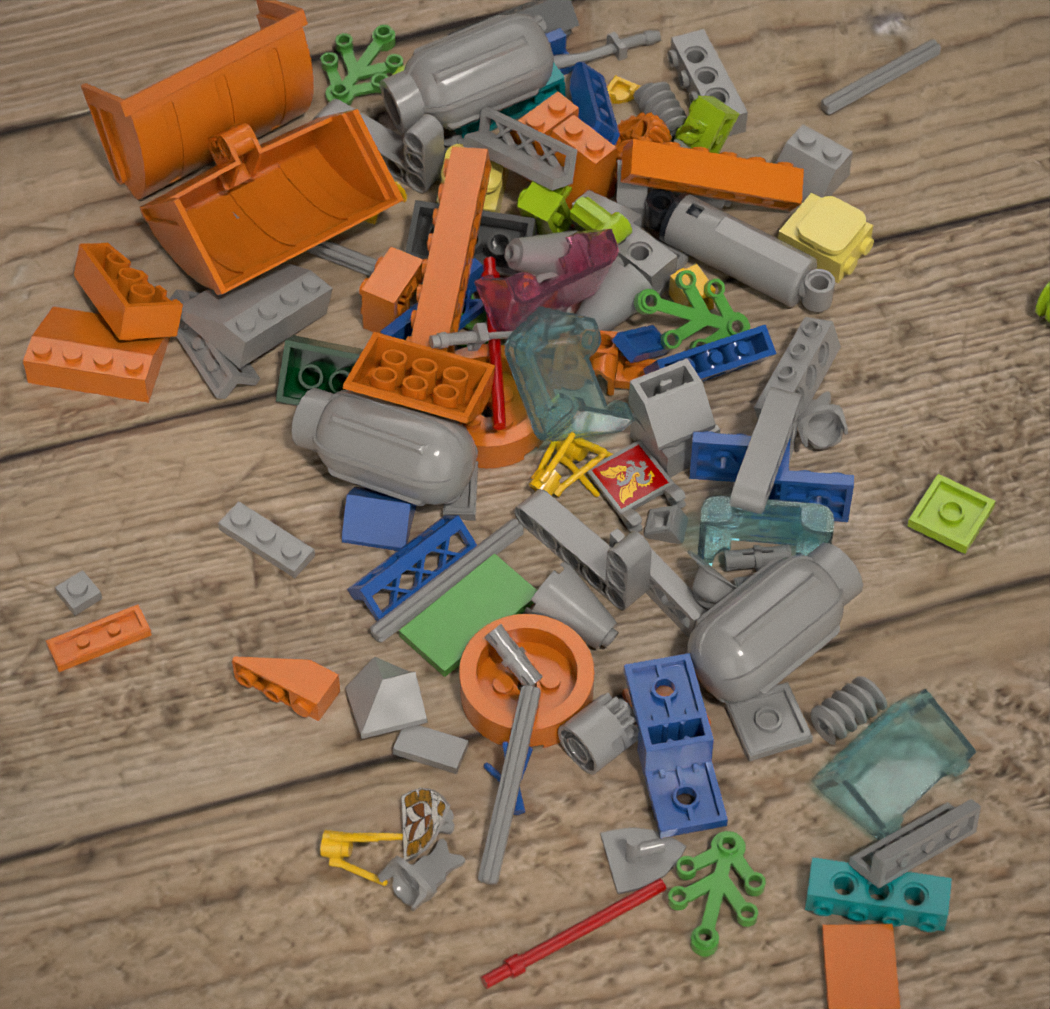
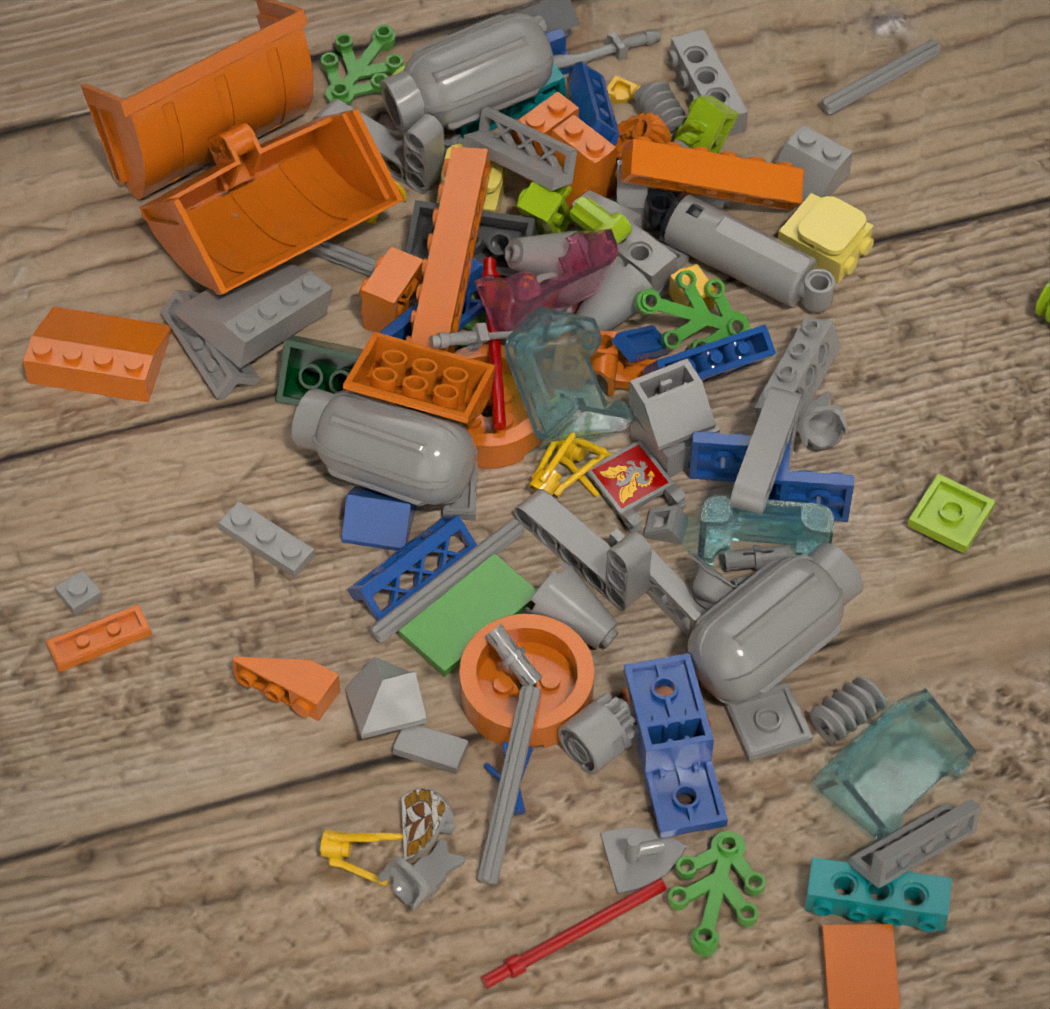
orange wedge [74,243,183,341] -> none

